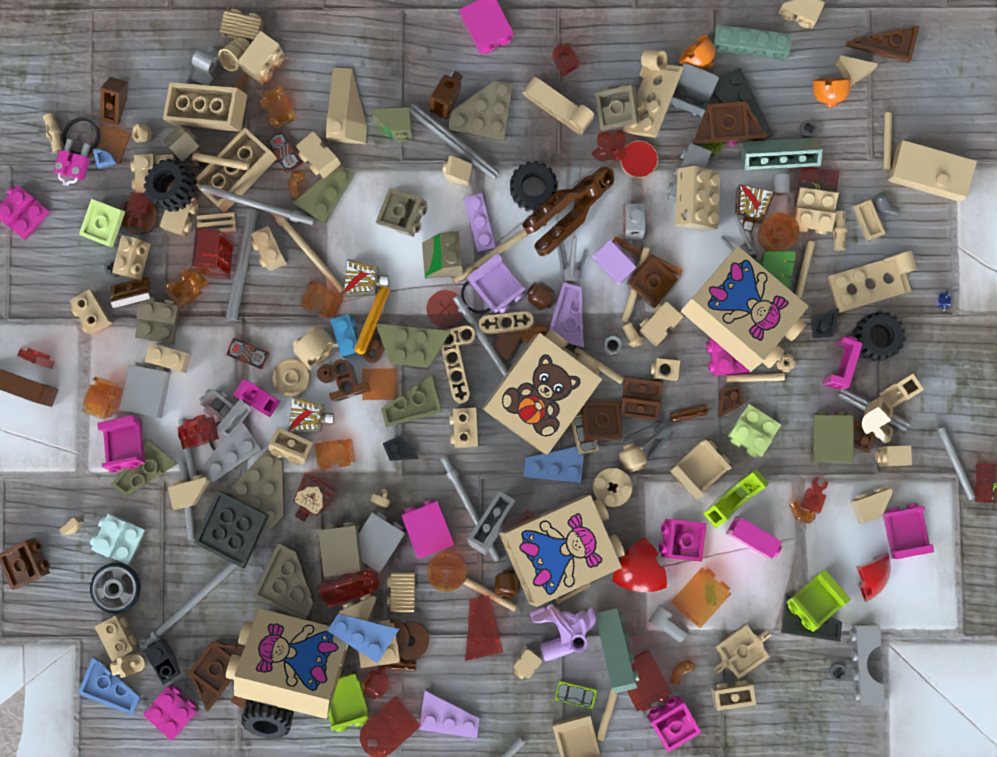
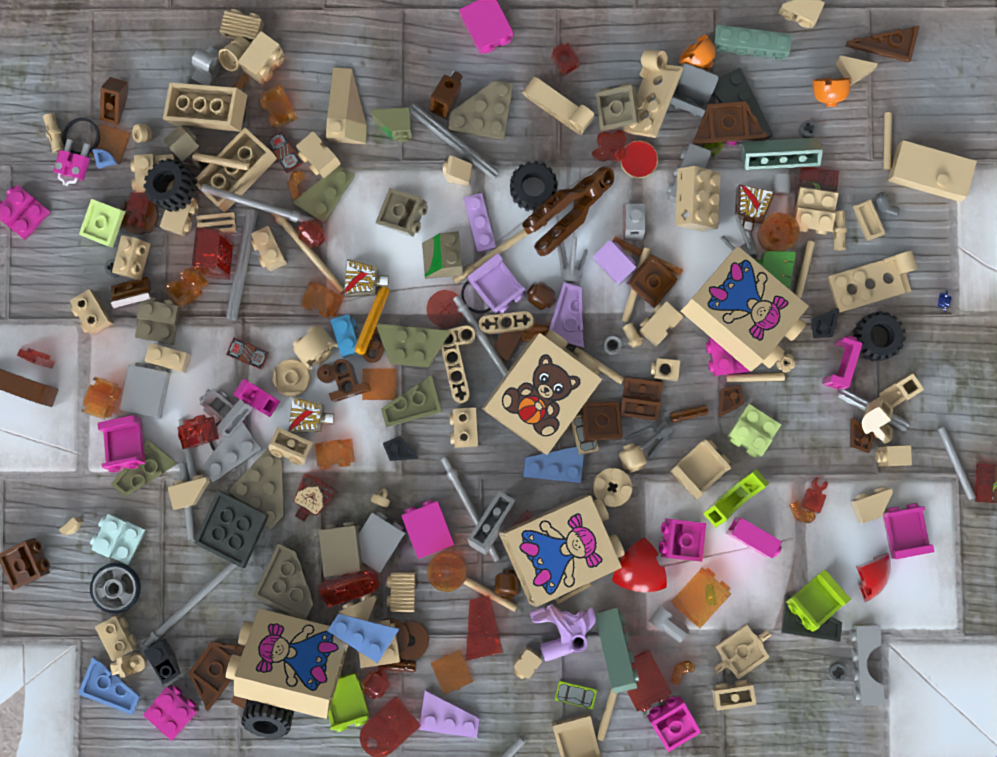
olive panel [811,411,854,462] -> none
none -> clear red head [297,220,327,248]
none -> clear orange piece [431,650,473,694]

